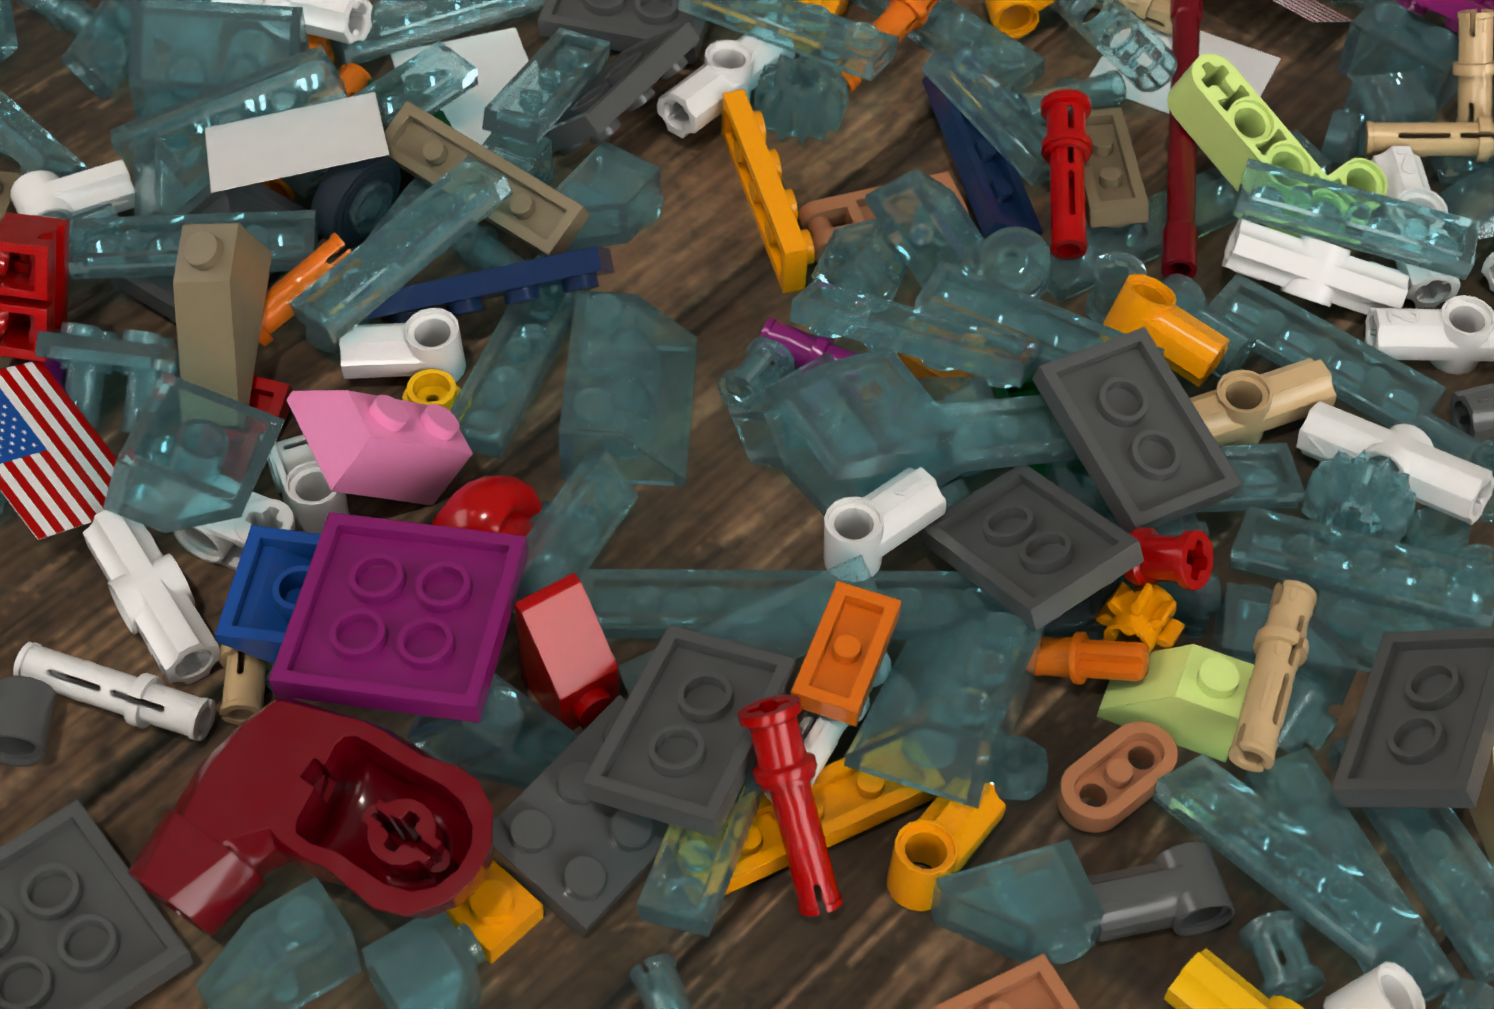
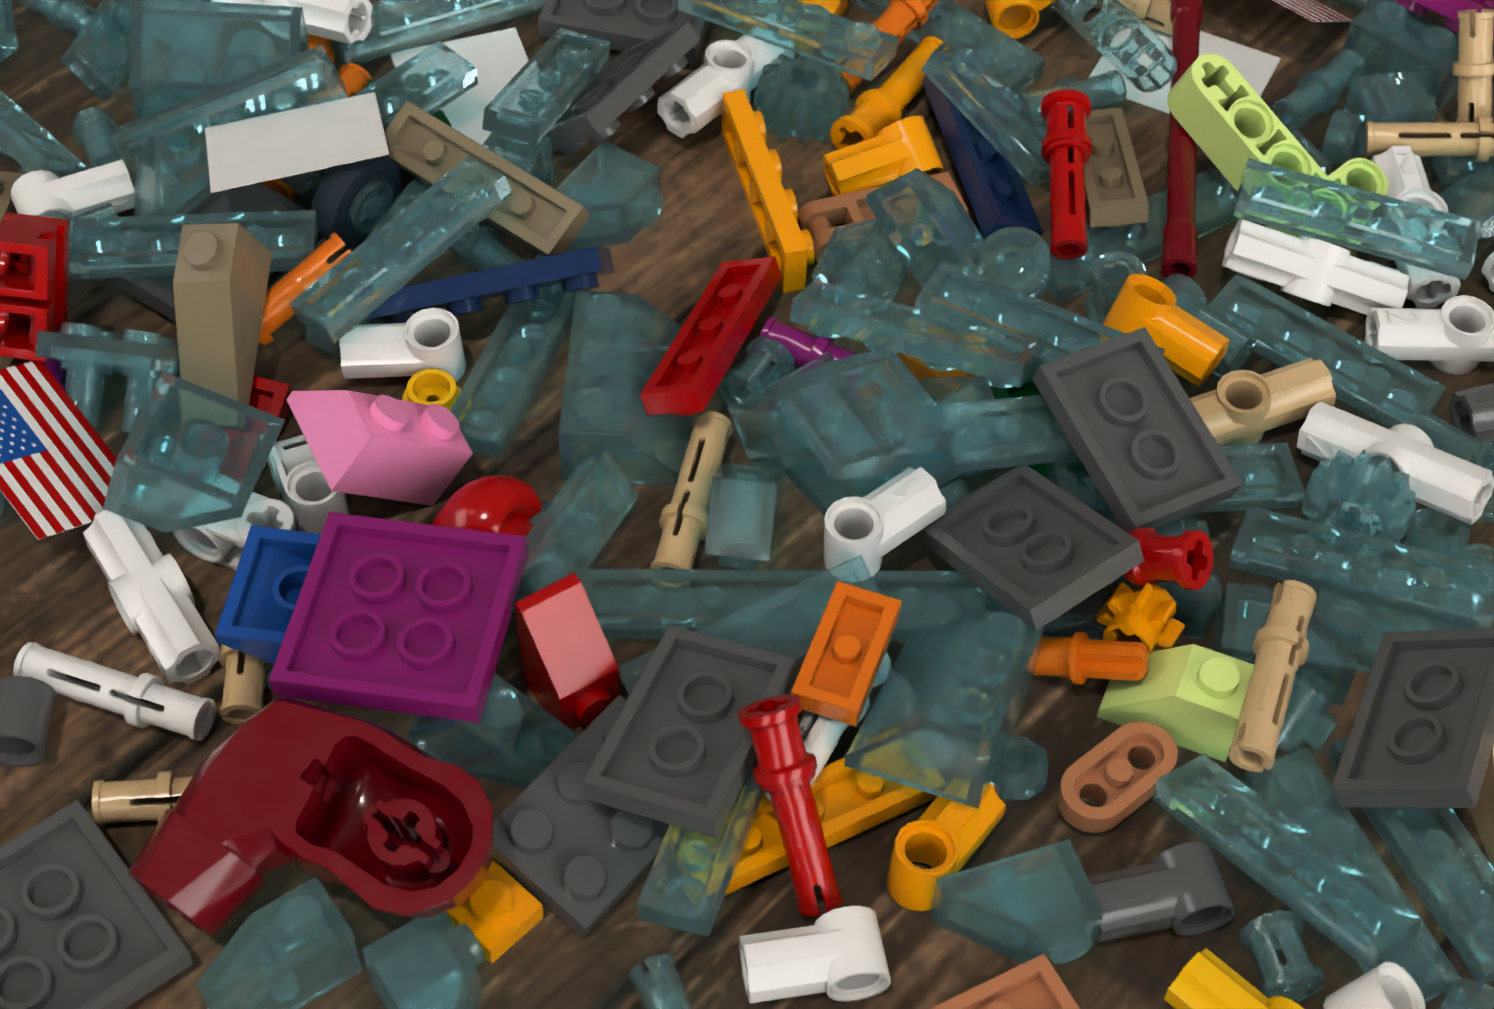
none -> clear light blue pin [72,108,128,169]
none -> tan pin [92,771,193,825]
none -> red plate [640,257,782,416]
none -> tan pin [650,411,733,587]
none -> clear light blue slope [704,461,785,569]
none -> white piece [739,906,891,1004]
none -> light orange piece [822,115,944,196]
none -> light orange pin [830,36,951,150]
none -> clear light blue pin [1271,50,1365,133]

